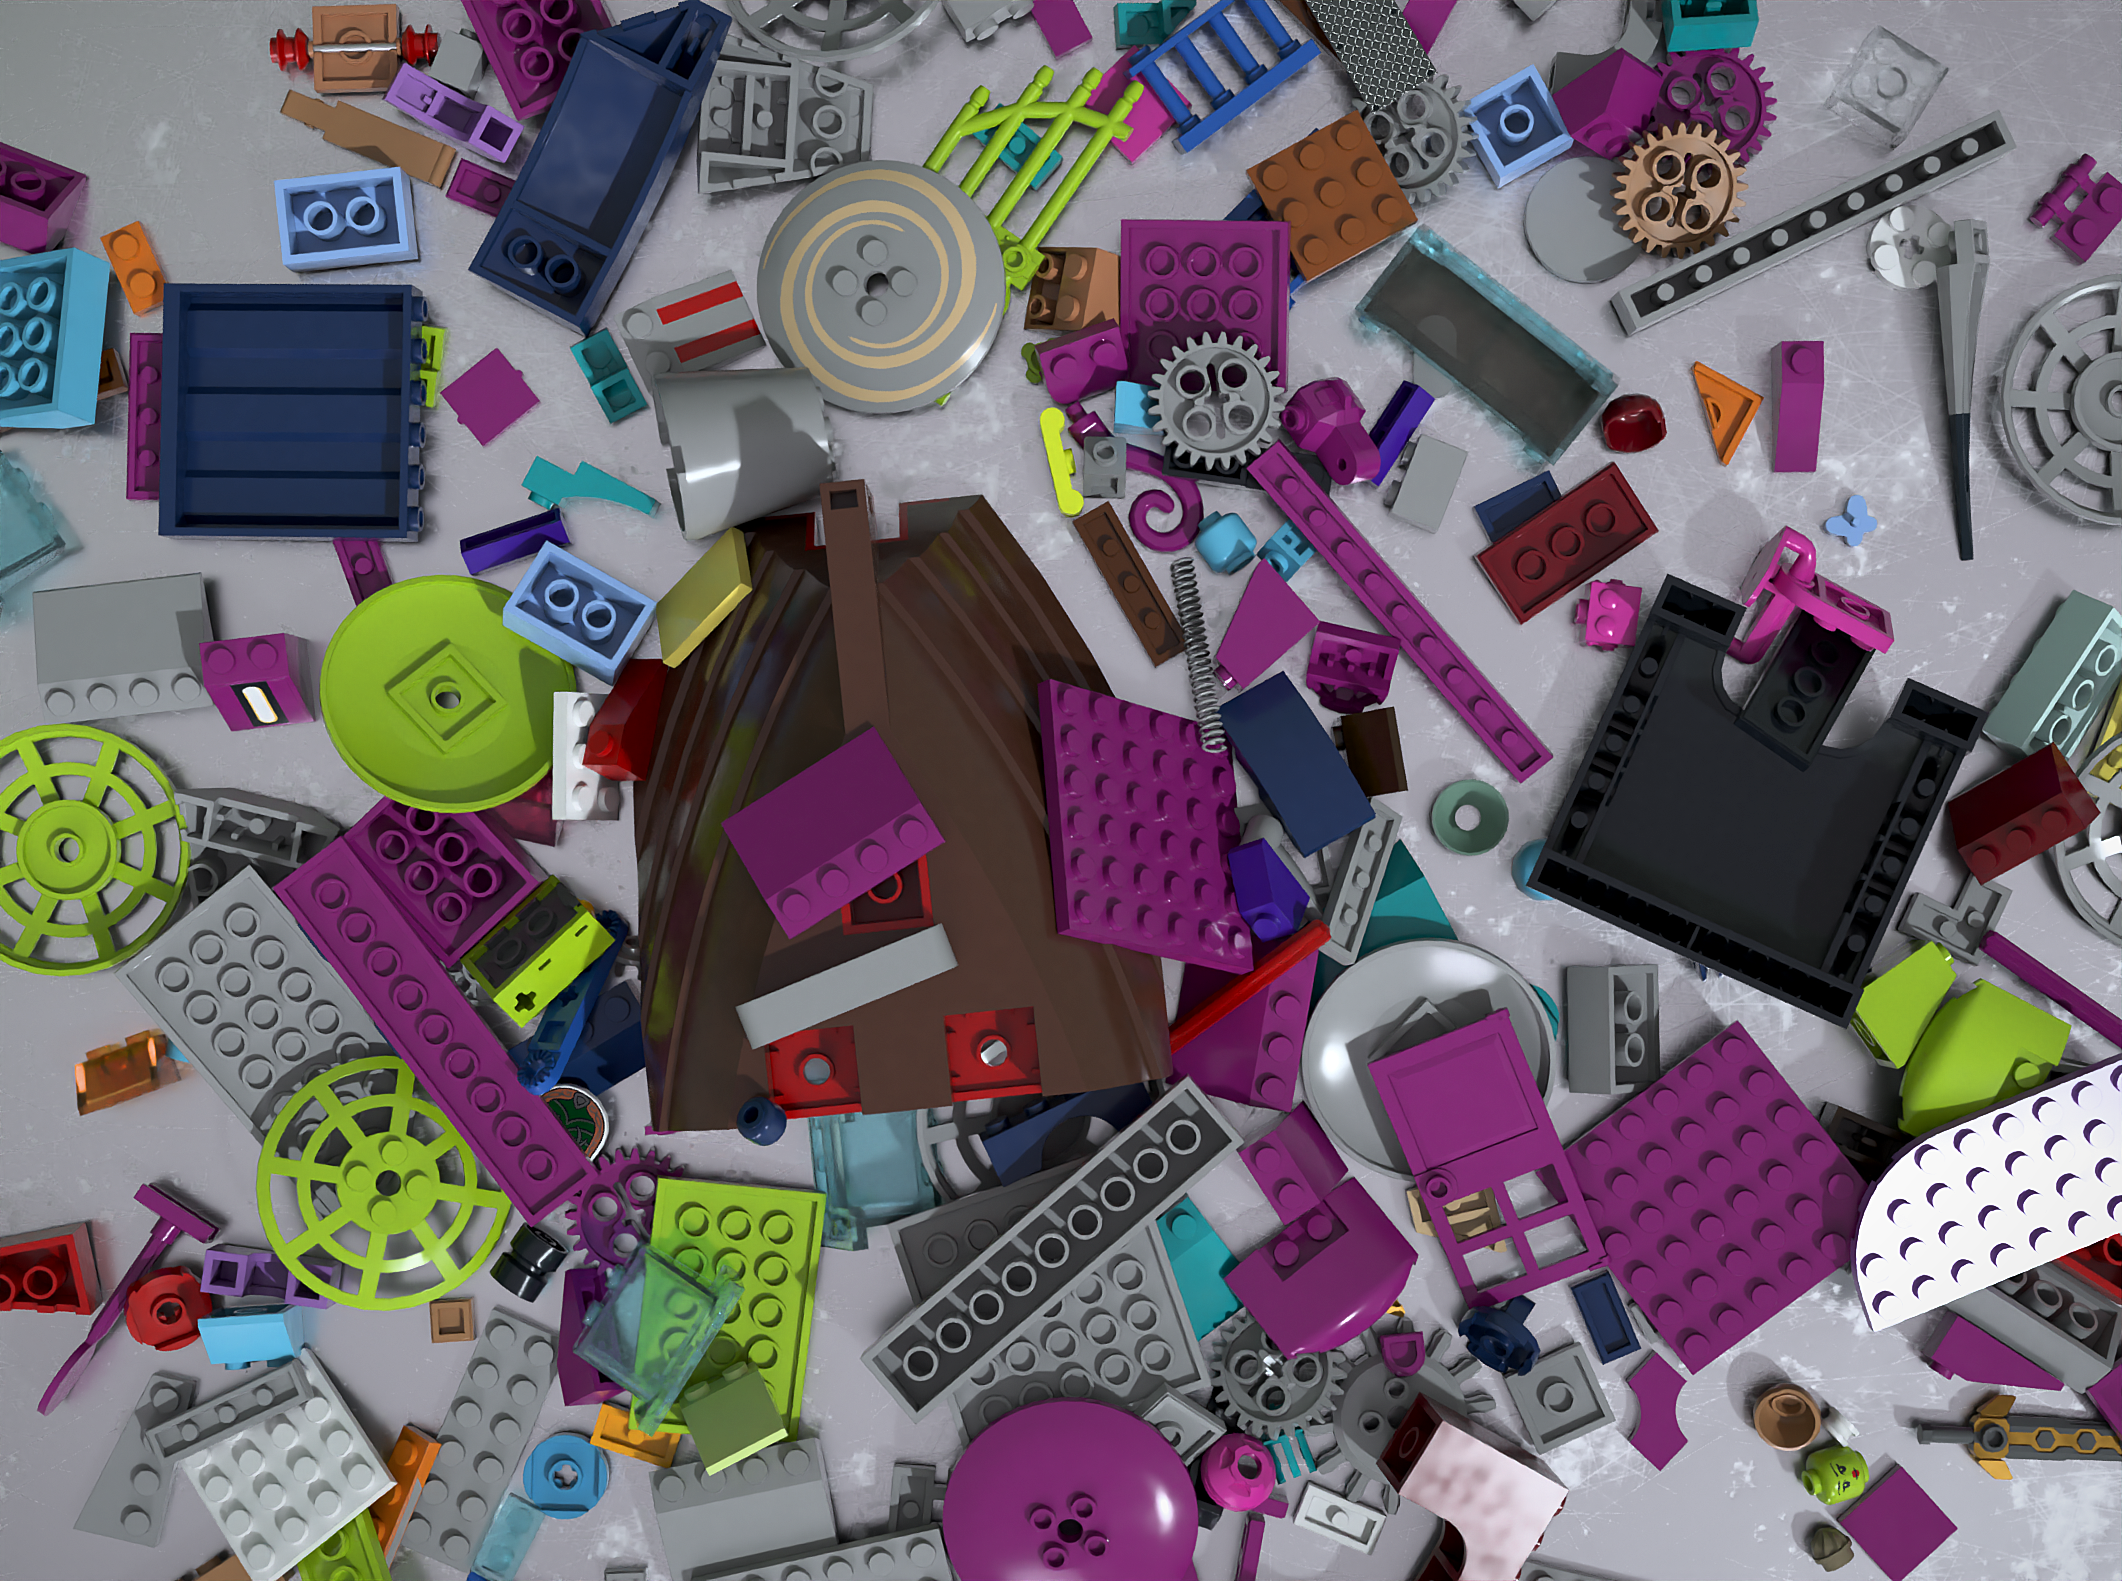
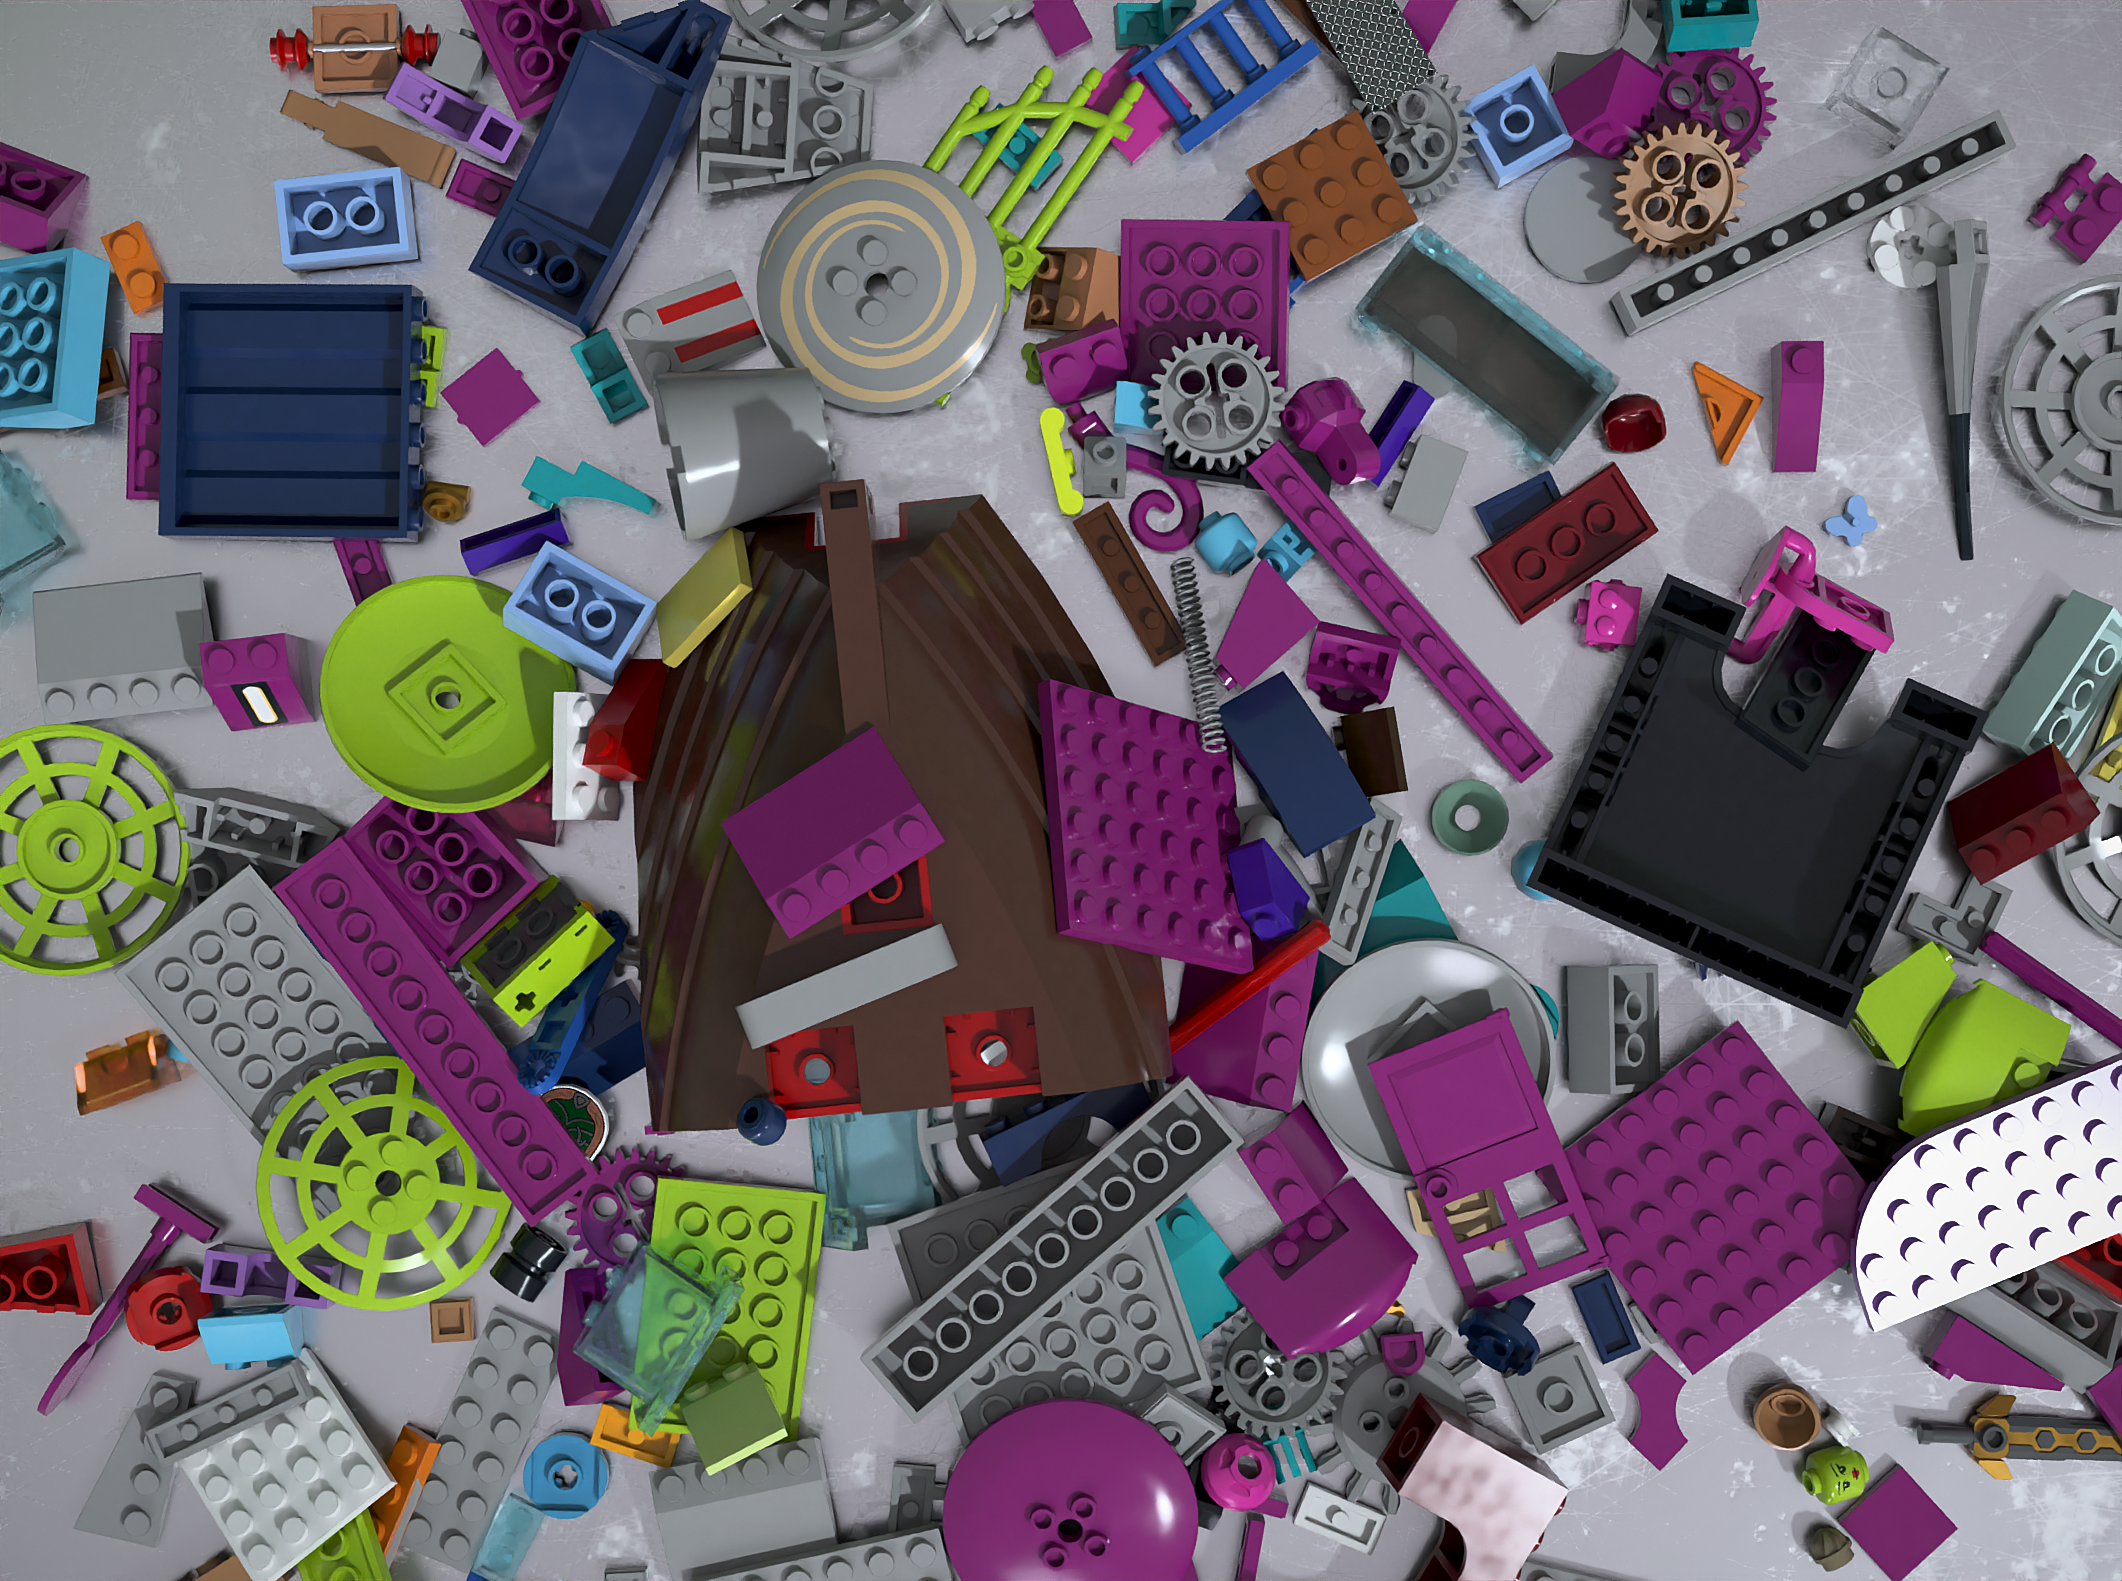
none -> pearl gold plate [423,480,470,522]

